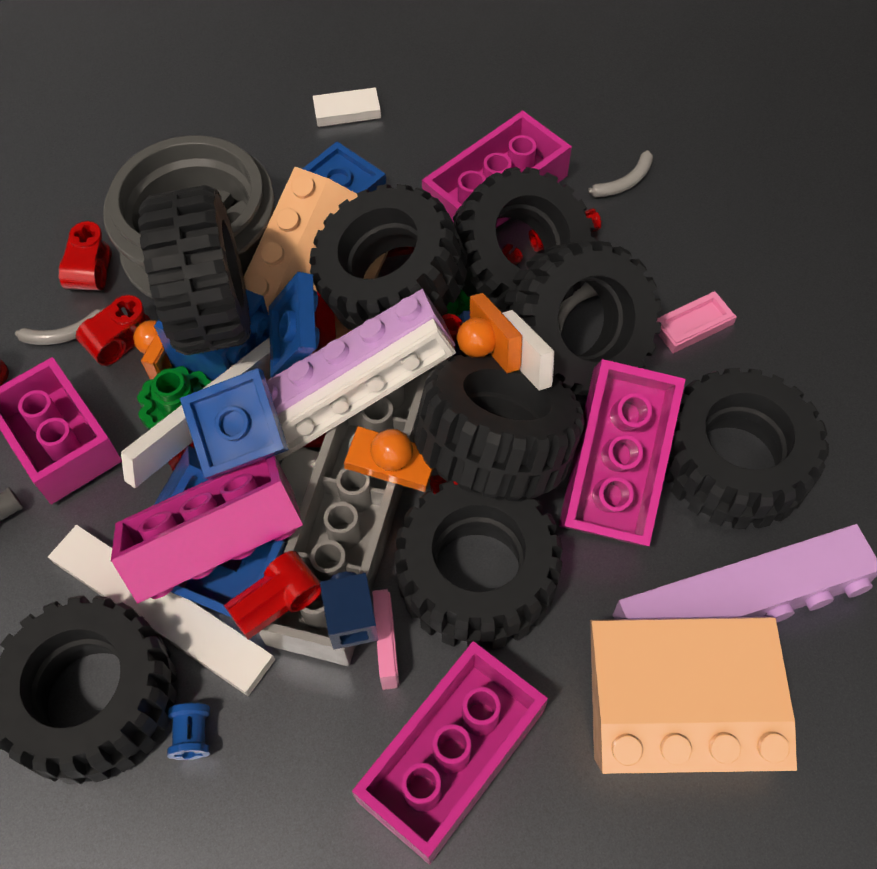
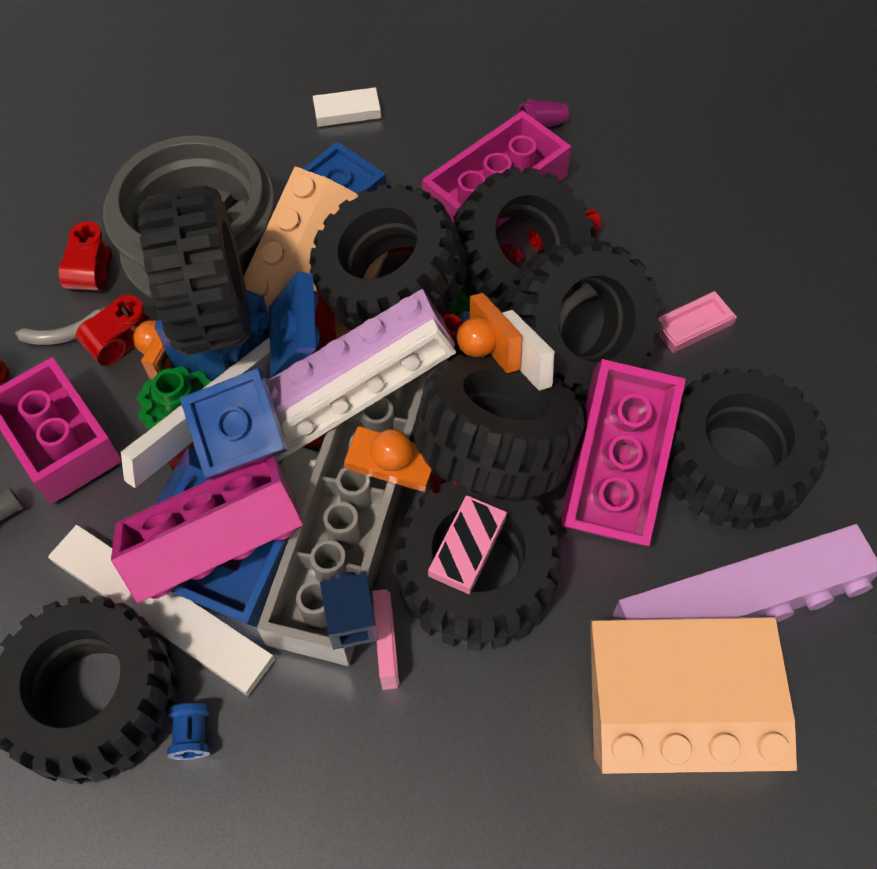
red piece [224,551,321,640] -> none
dark pink brick [352,641,548,865] -> none
light grey piece [588,150,653,198] -> none
none -> bright pink tile [428,495,507,595]
none -> magenta cone [518,99,569,128]

